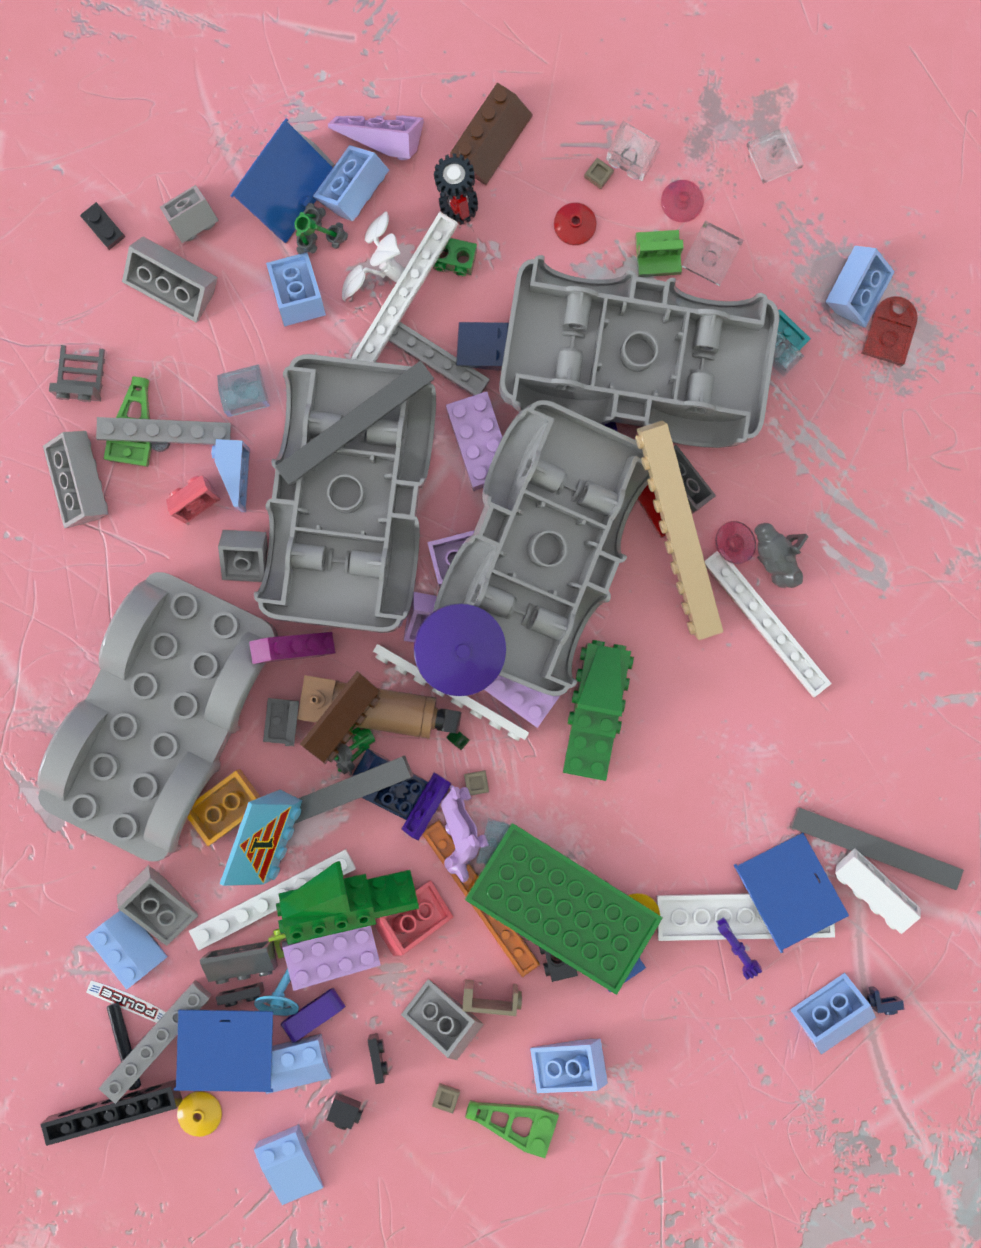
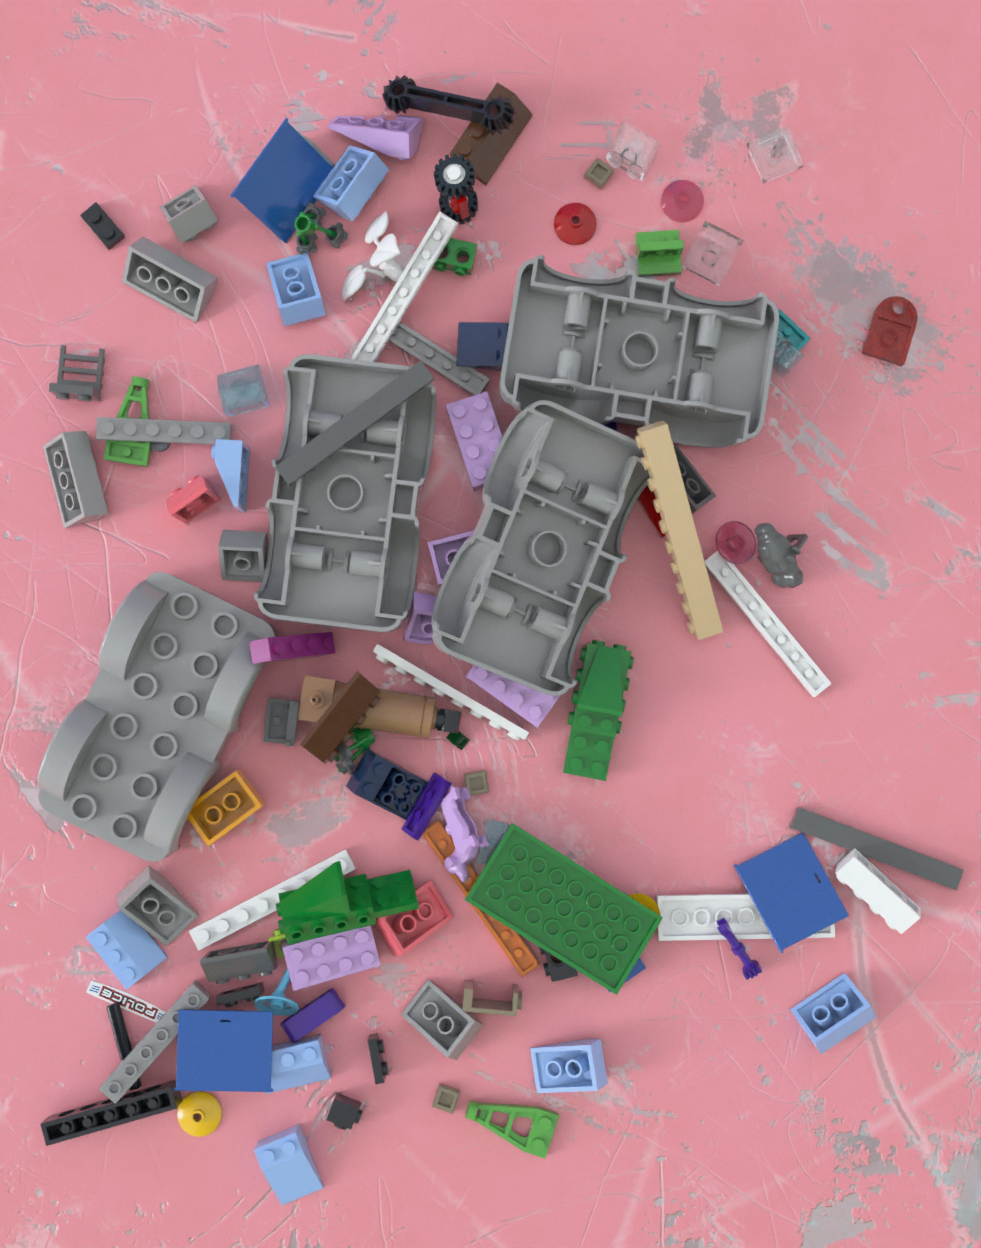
medium azure slope [220,790,302,886] -> none
dark grey tile [294,756,413,824] -> none
dark purple dish [414,603,506,696] -> none
light blue slope [826,246,895,328] -> none
dark blue bracket [867,986,905,1015] -> none
none -> black arm [382,75,516,135]

